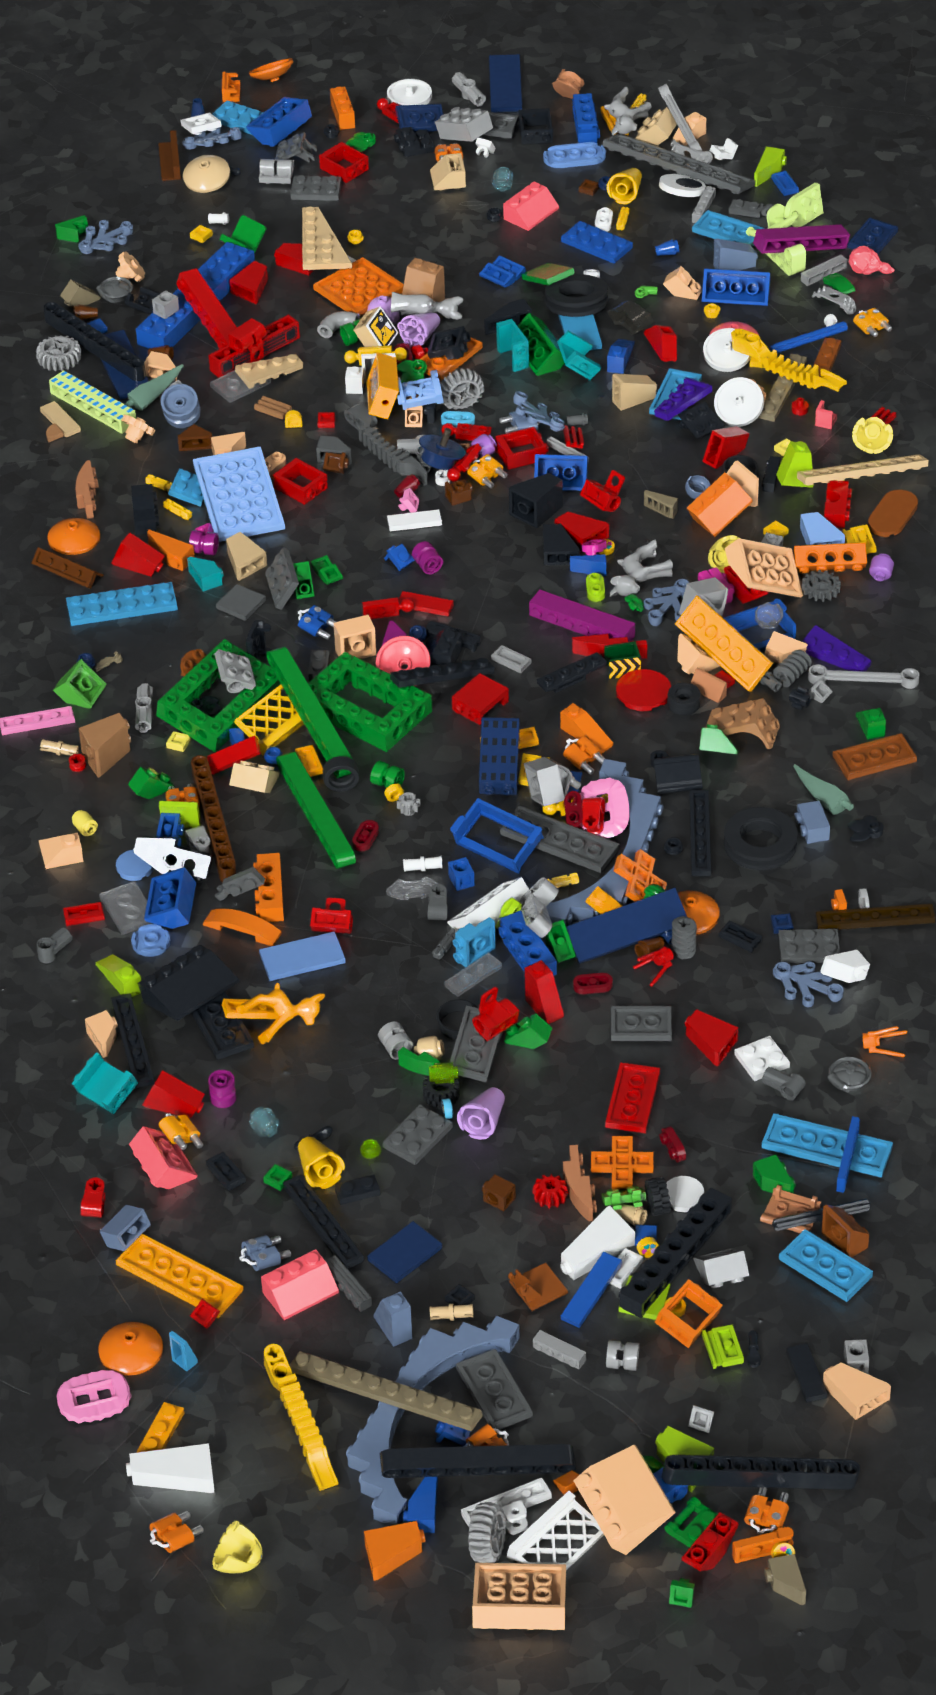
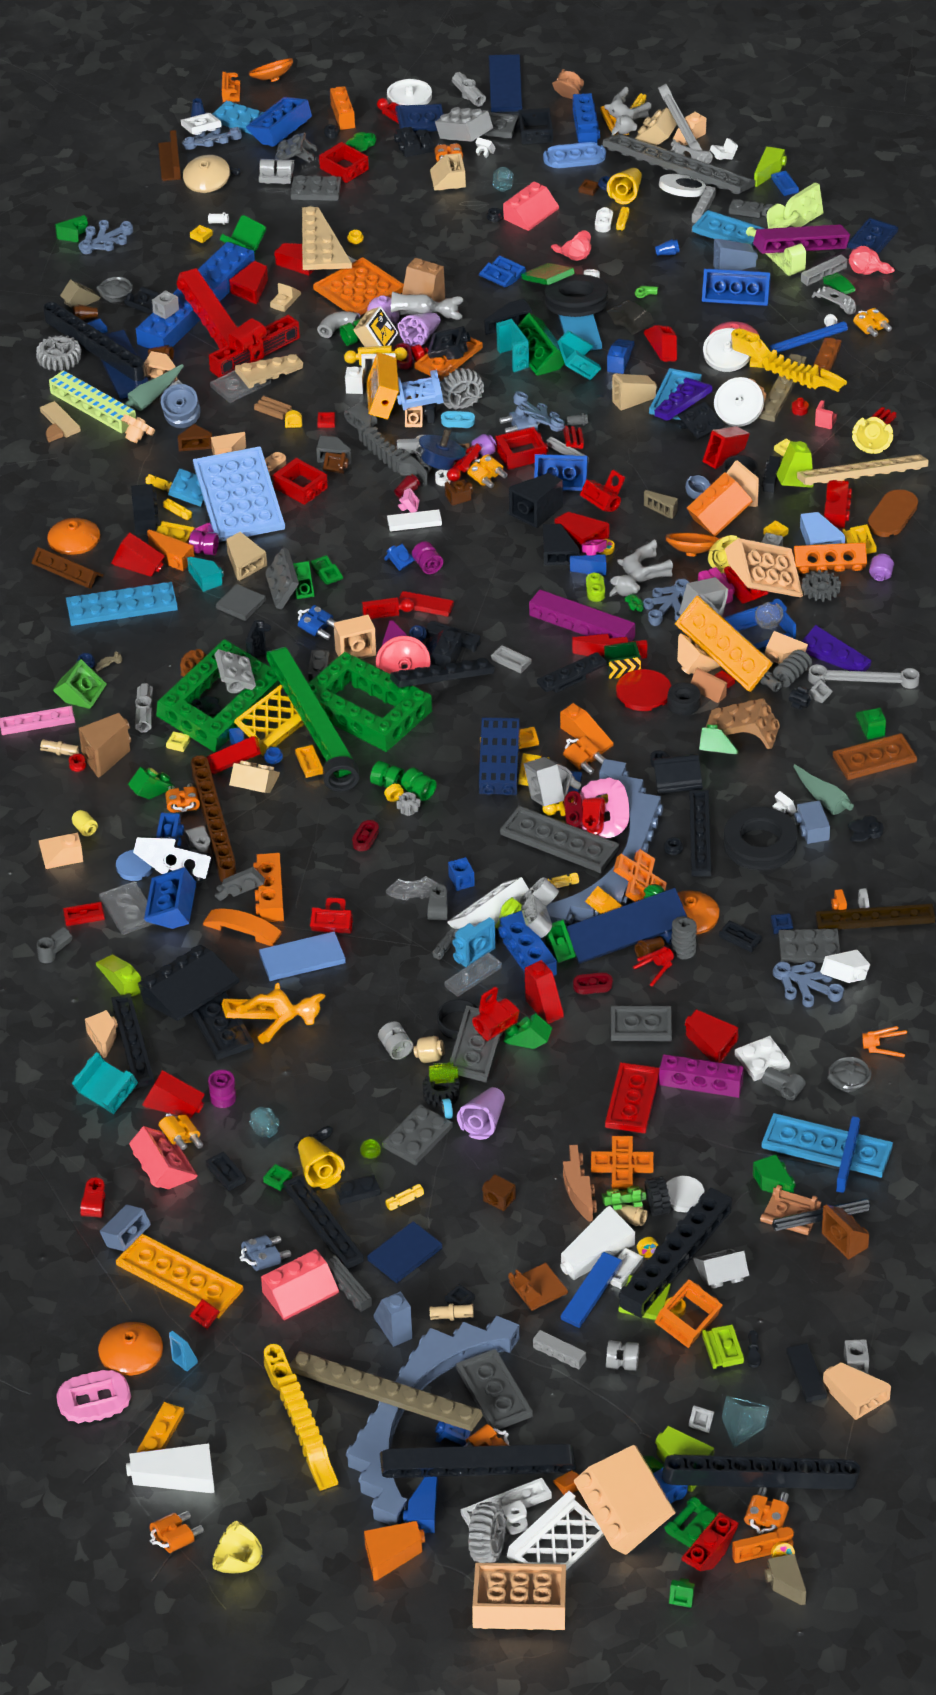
nougat slope [75,460,99,519] -> none
light nougat plant [115,252,145,282] -> none
medium blue tile [131,924,171,957] -> none
lime tile [159,801,201,829] -> none
green beam [276,751,356,869] -> none
green plate [397,359,427,383] -> none
green slope [398,1047,440,1076] -> none
white pin [403,856,443,872] -> none
red plate [441,423,492,441] -> none
blue piece [450,798,544,874] -> none
red panel [452,673,509,725] -> none
red gear [533,1173,568,1209] -> none
blue plate [561,221,633,264] -> none
blue tile [635,1225,657,1246] -> none
dark red plate [659,1126,686,1163] -> none
light nougat slope [663,266,703,300] -> none
yellow plate [704,303,720,318] -> none
dark azure plate [779,1229,873,1302] -> none
none -> yellow plate [155,521,195,544]
none -> tan slope [270,283,301,312]
none -> yellow axle [385,1184,424,1211]
none -> green wheel [401,767,437,801]
none -> coral piece [551,230,591,261]
none -> magenta brick [659,1054,743,1098]
none -> orange dish [666,533,719,556]
none -> clear light blue slope [722,1396,769,1448]
none -> white tile [772,791,797,816]

